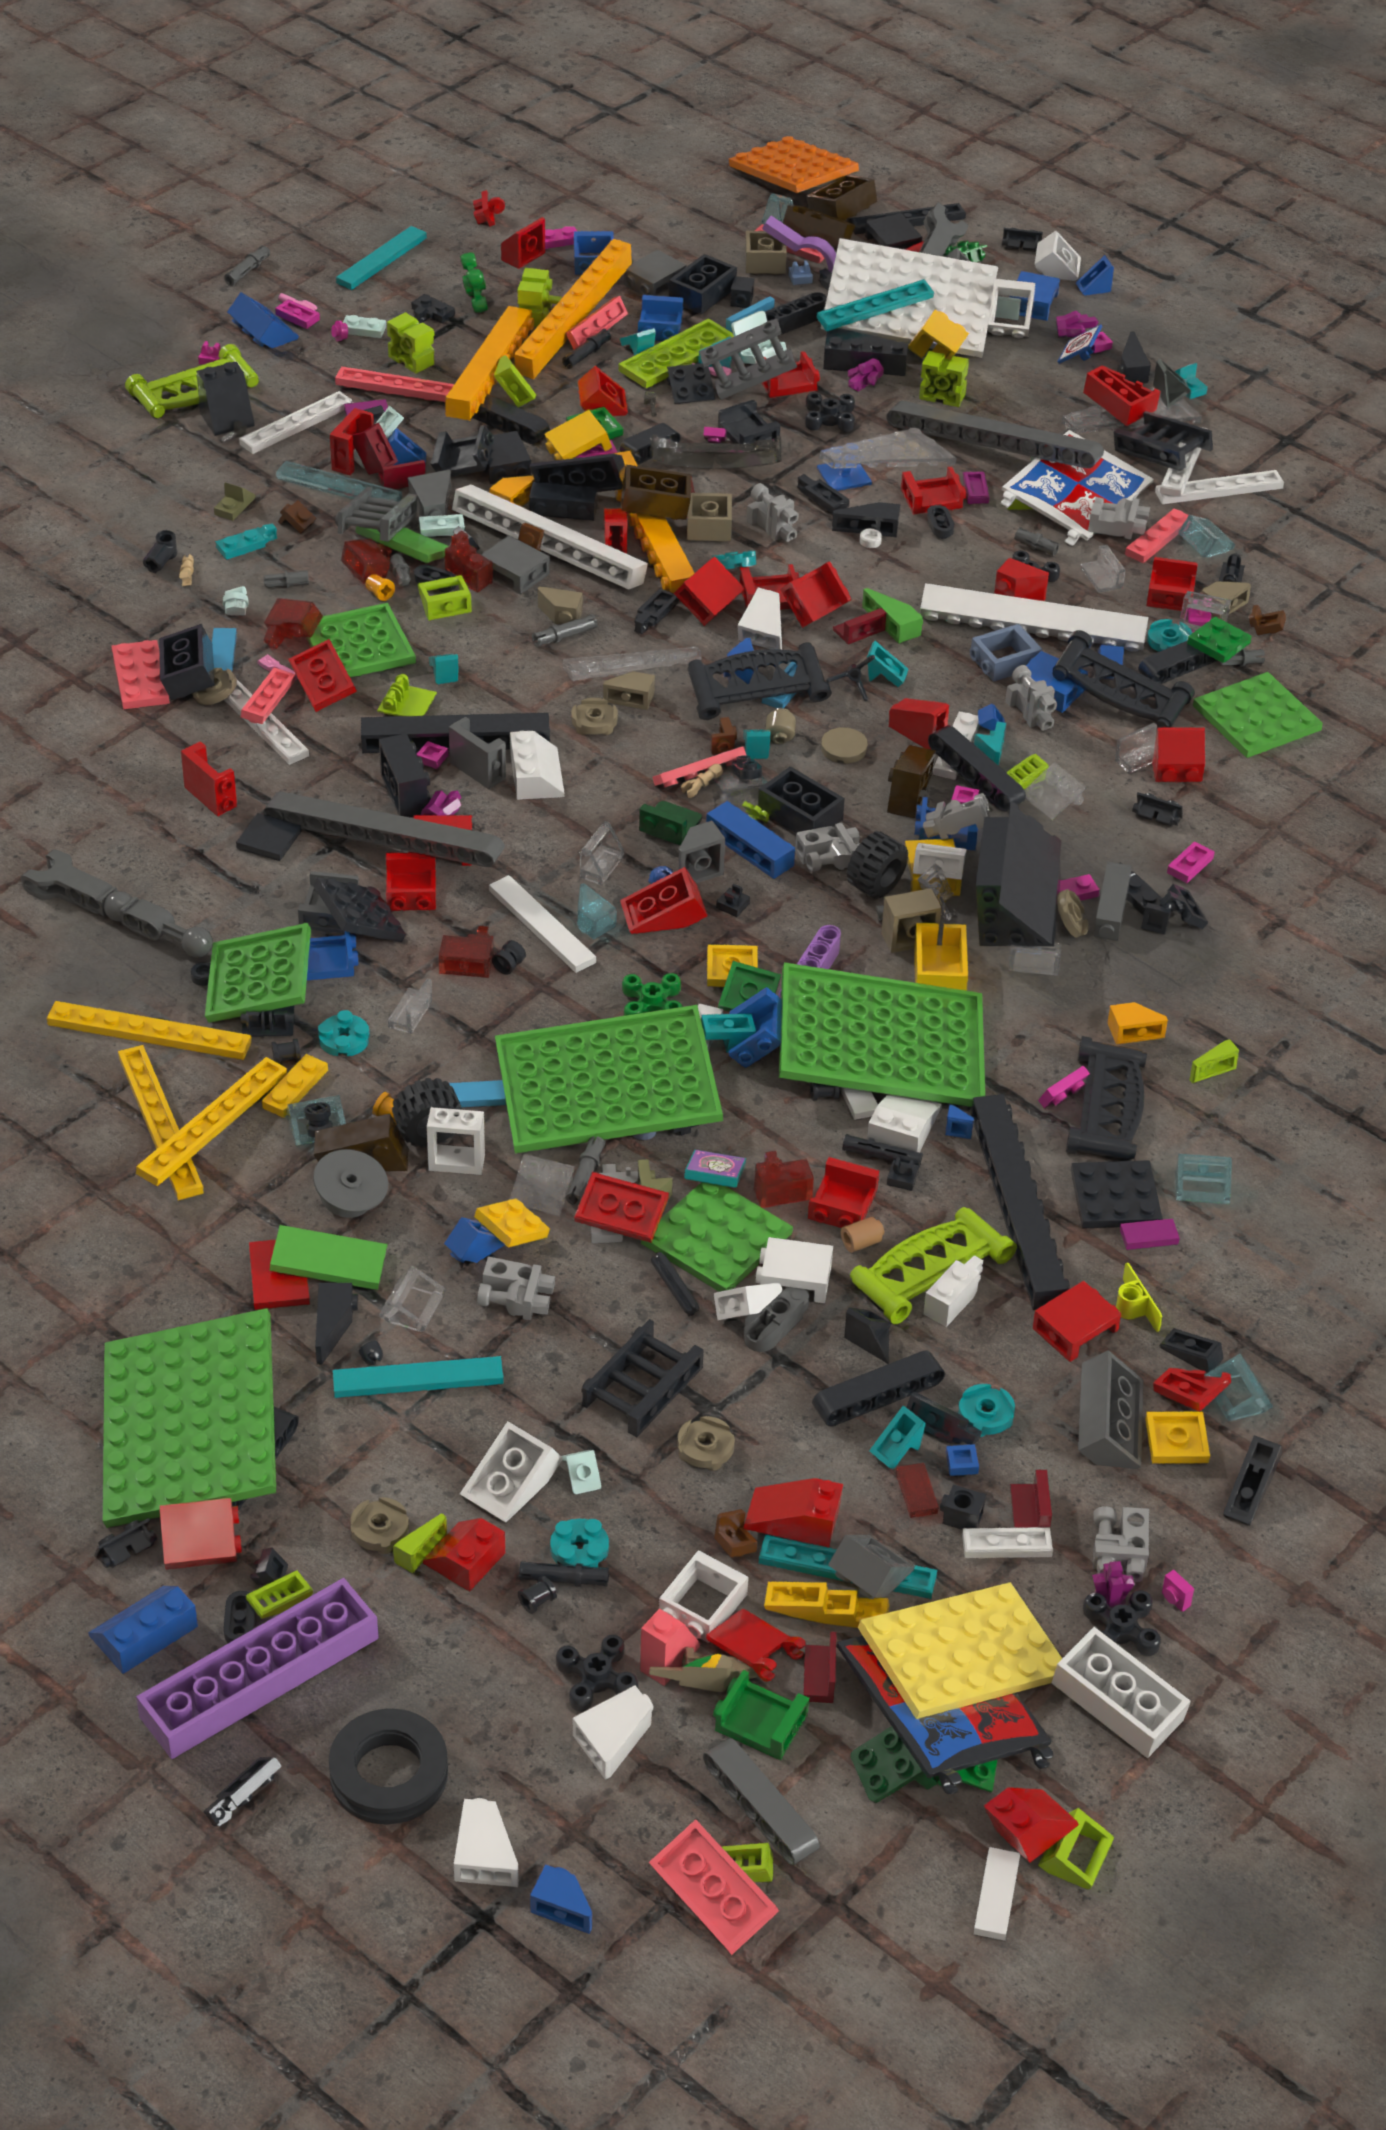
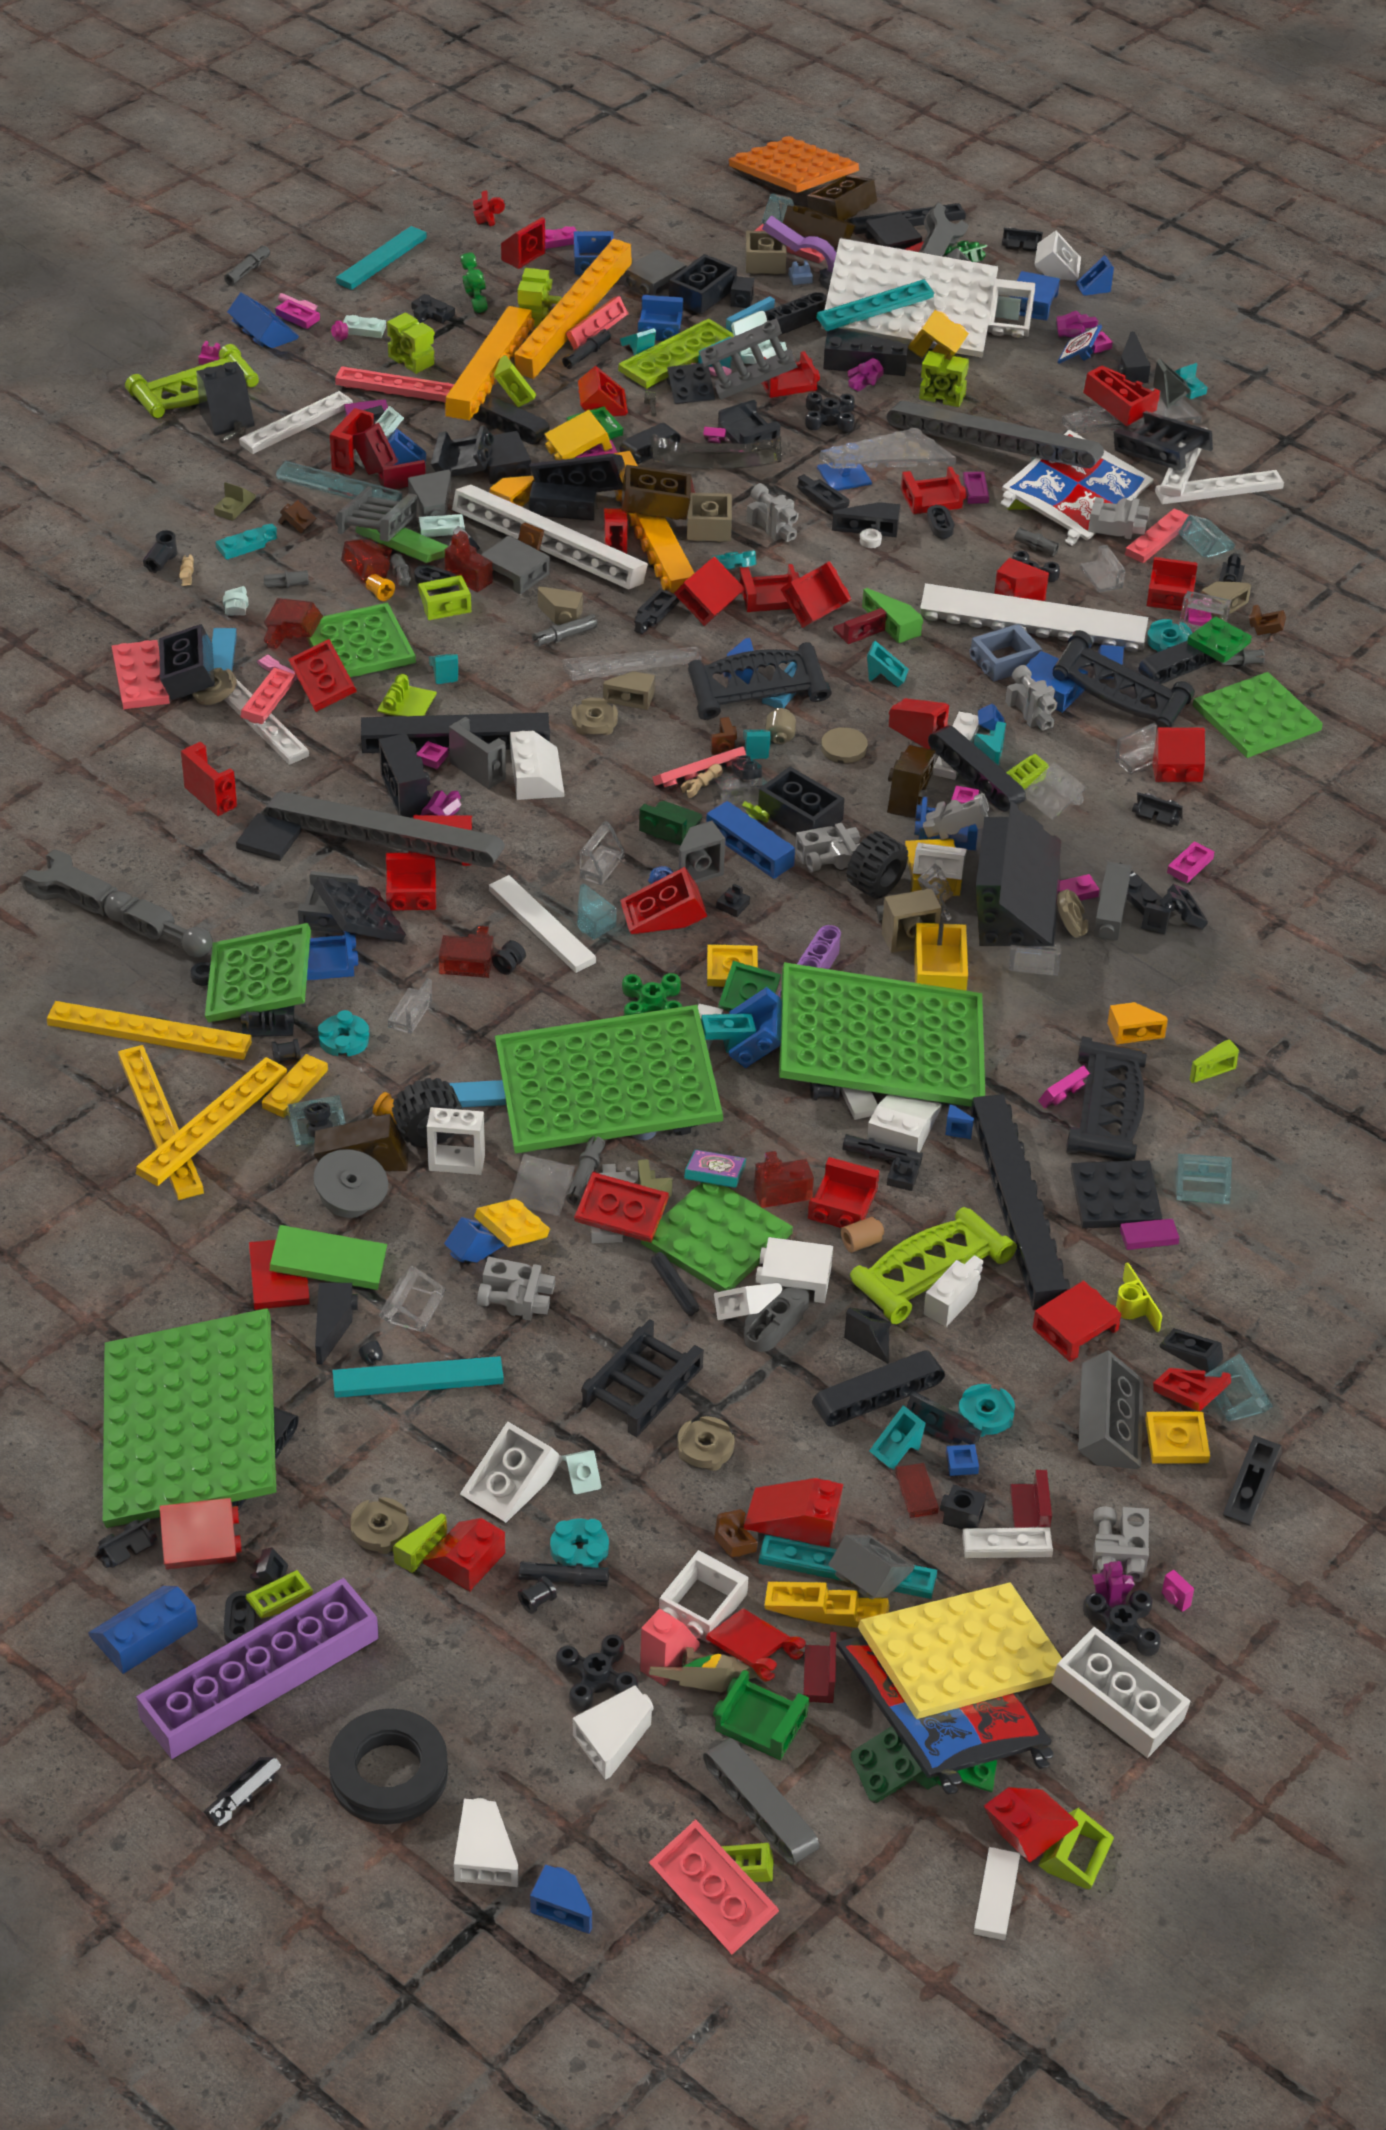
white slope [738,588,782,650] -> none
black plant [826,655,875,701] -> none

